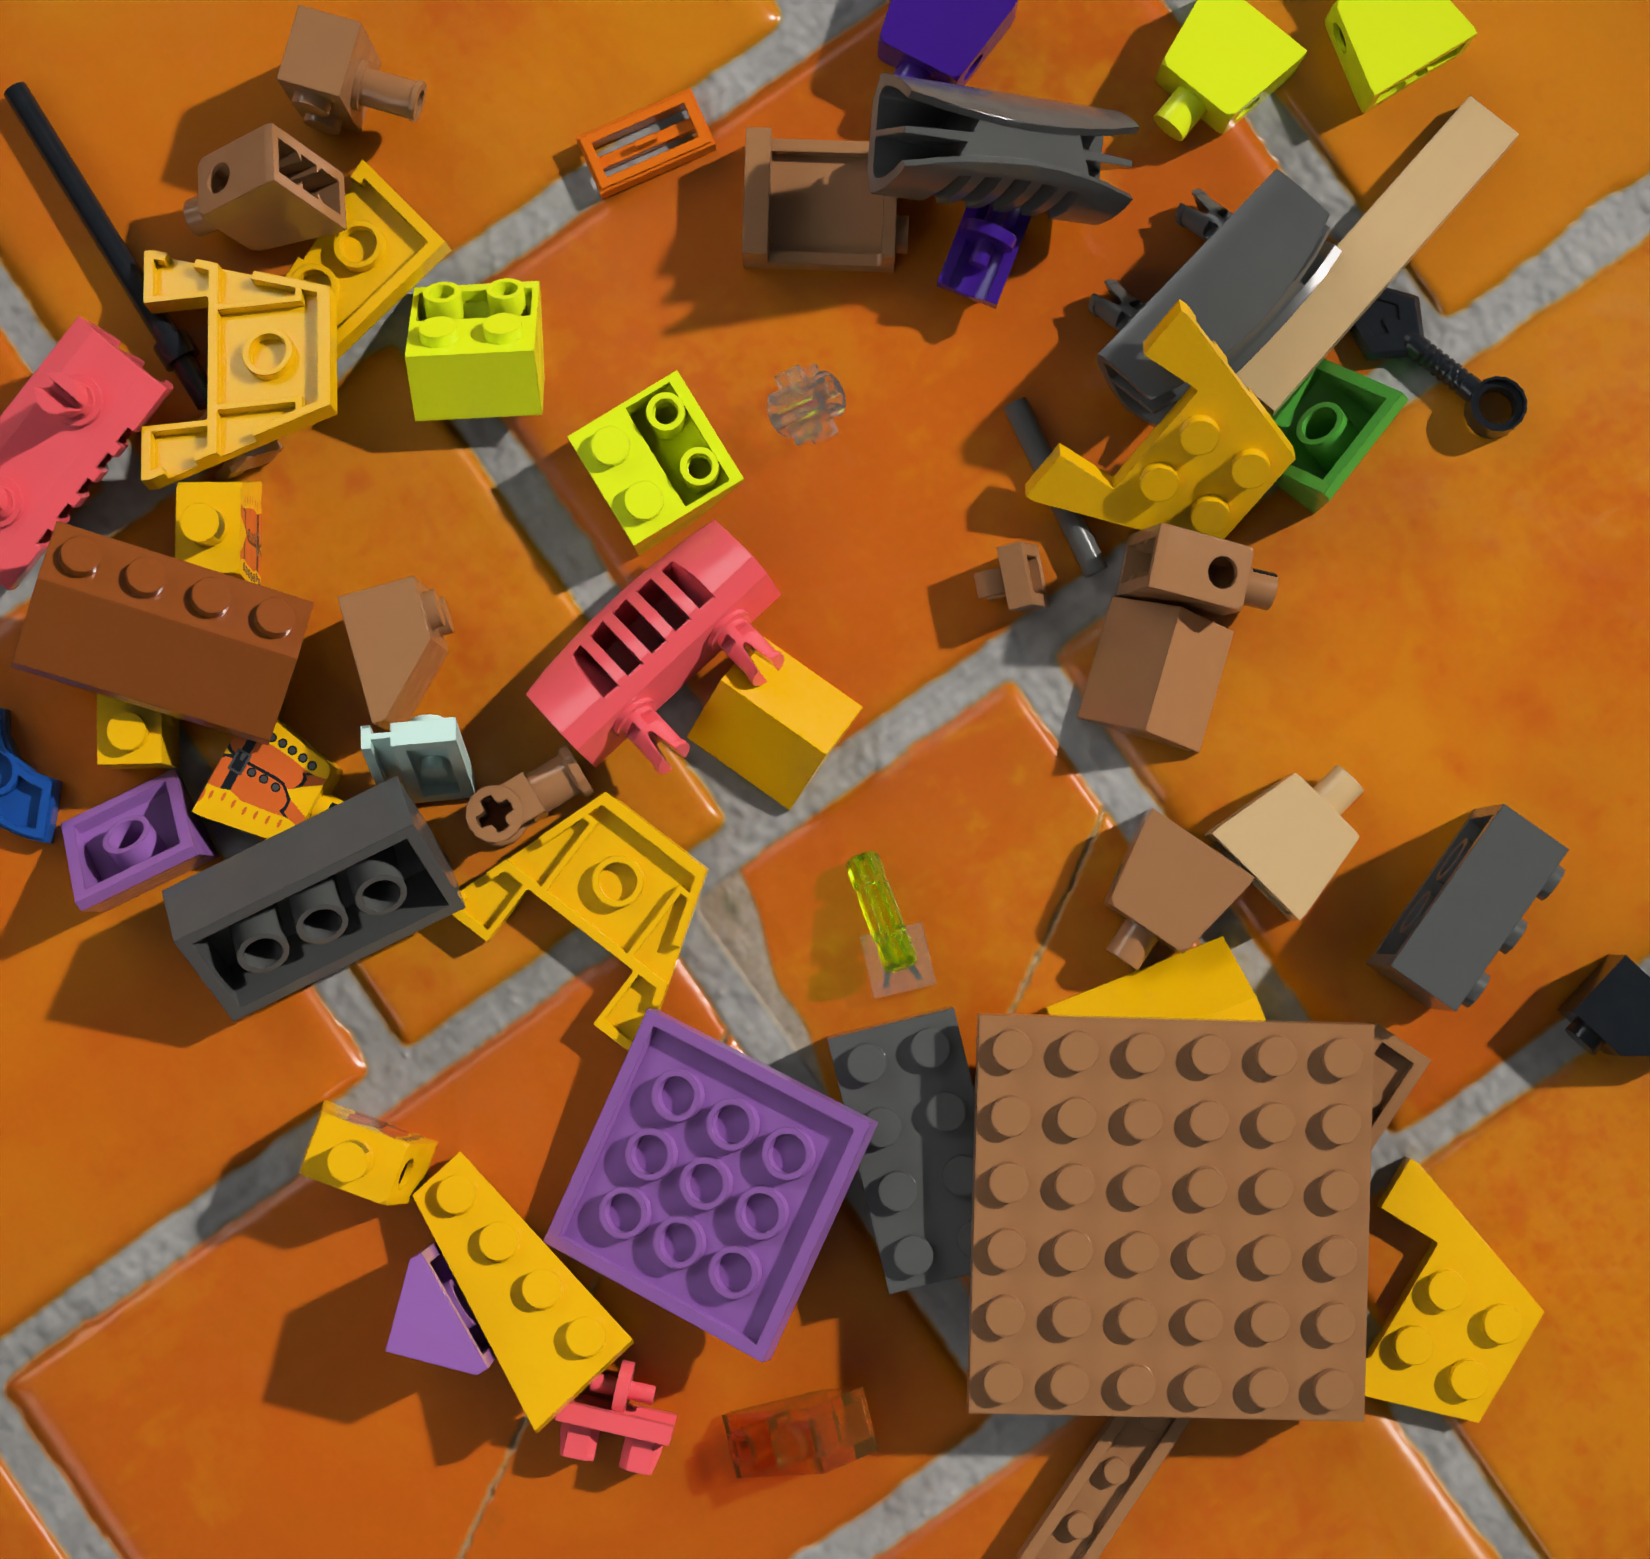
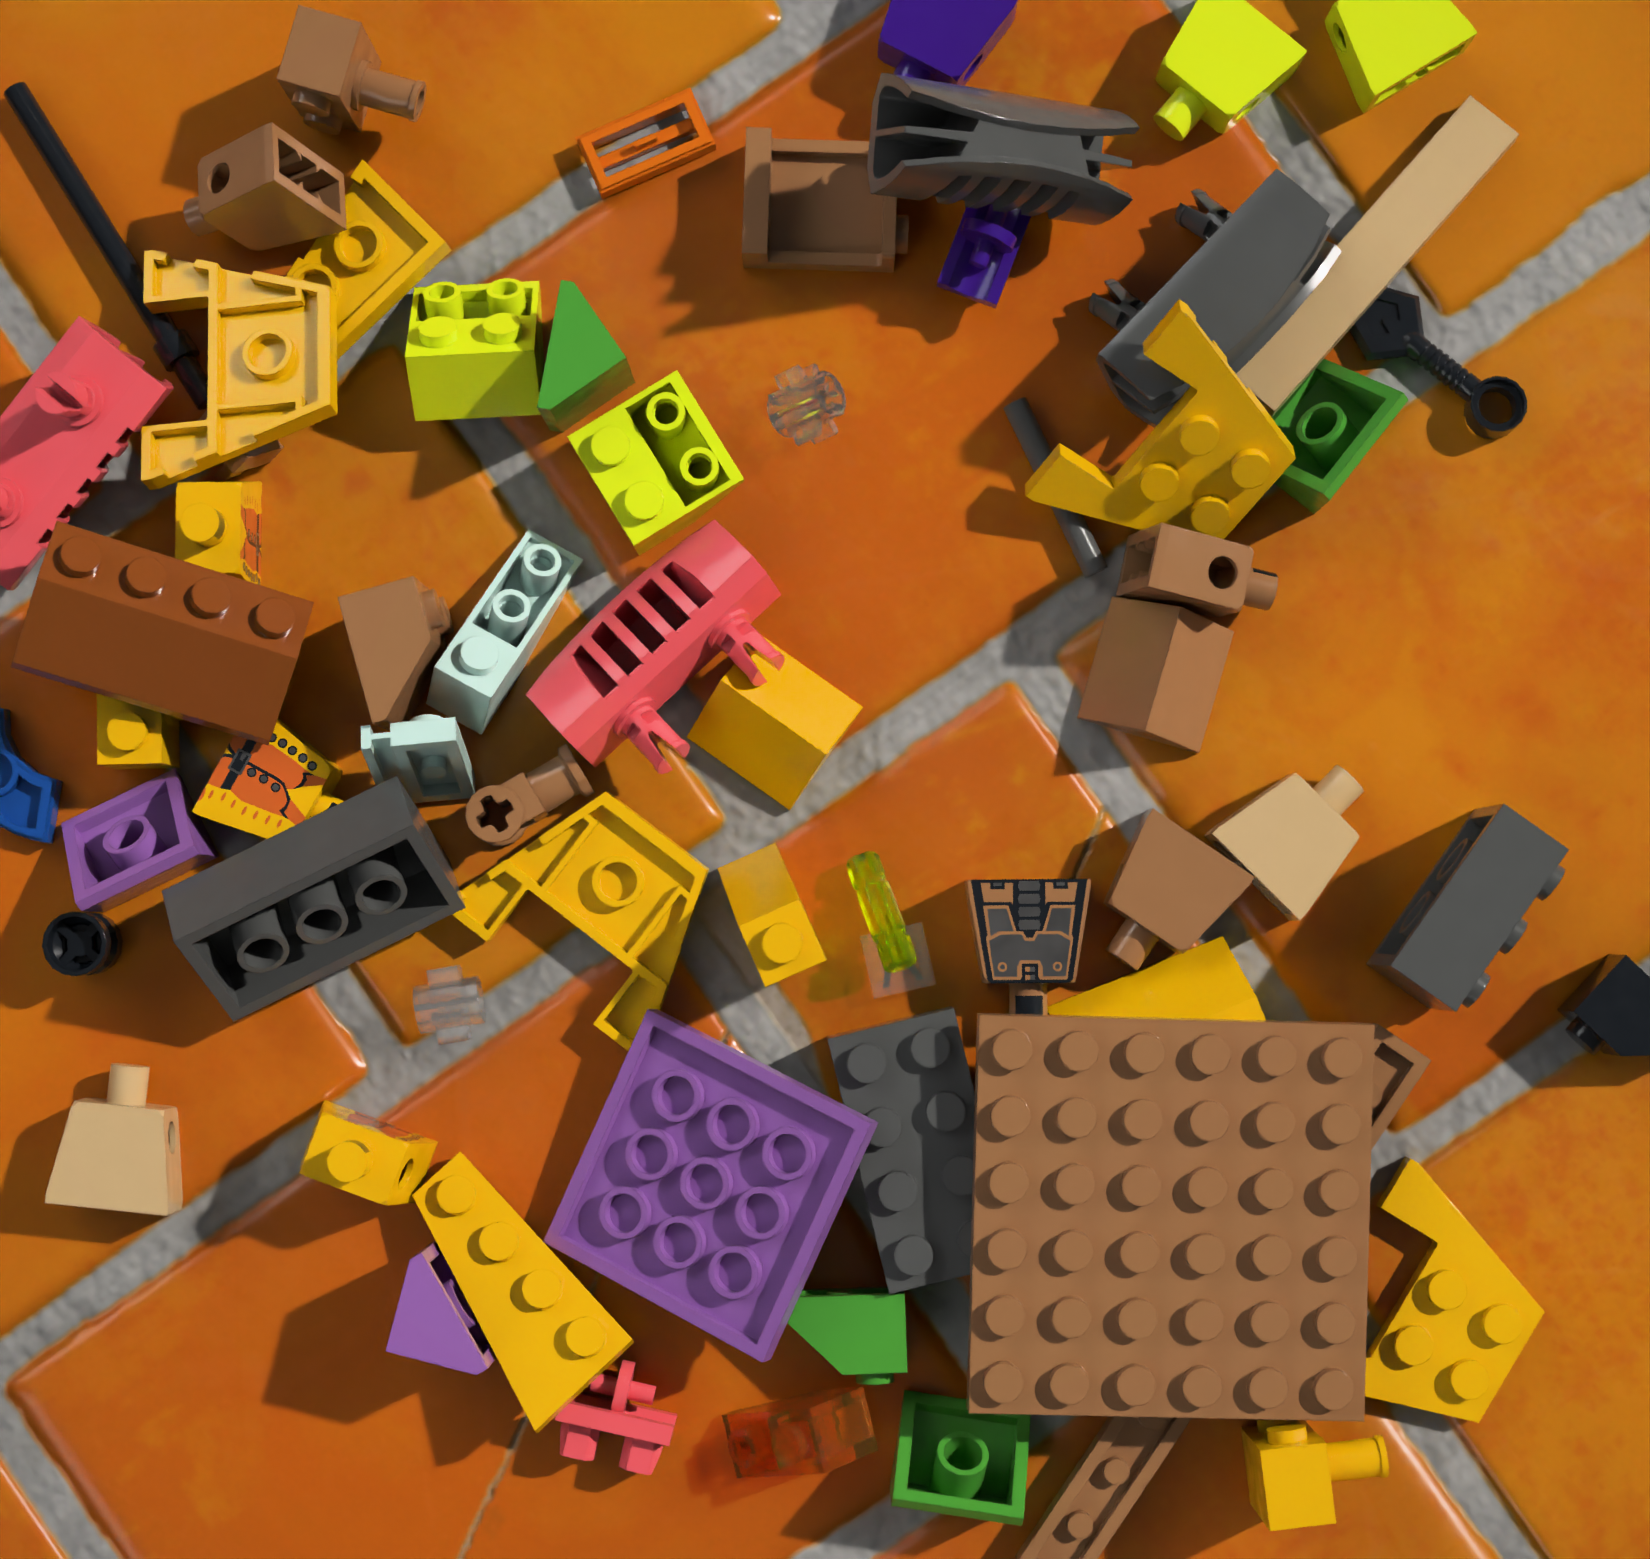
medium nougat tile [973,541,1050,613] -> none
none -> black wheel [42,912,123,976]
none -> tan torso [45,1063,183,1216]
none -> clear gear [413,965,486,1045]
none -> light aqua slope [426,529,583,735]
none -> bright green slope [537,280,635,433]
none -> yellow slope [717,843,827,987]
none -> bright green slope [788,1286,908,1385]
none -> bright green slope [889,1390,1031,1526]
none -> torso [965,879,1091,1015]
none -> yellow brick [1241,1419,1389,1531]

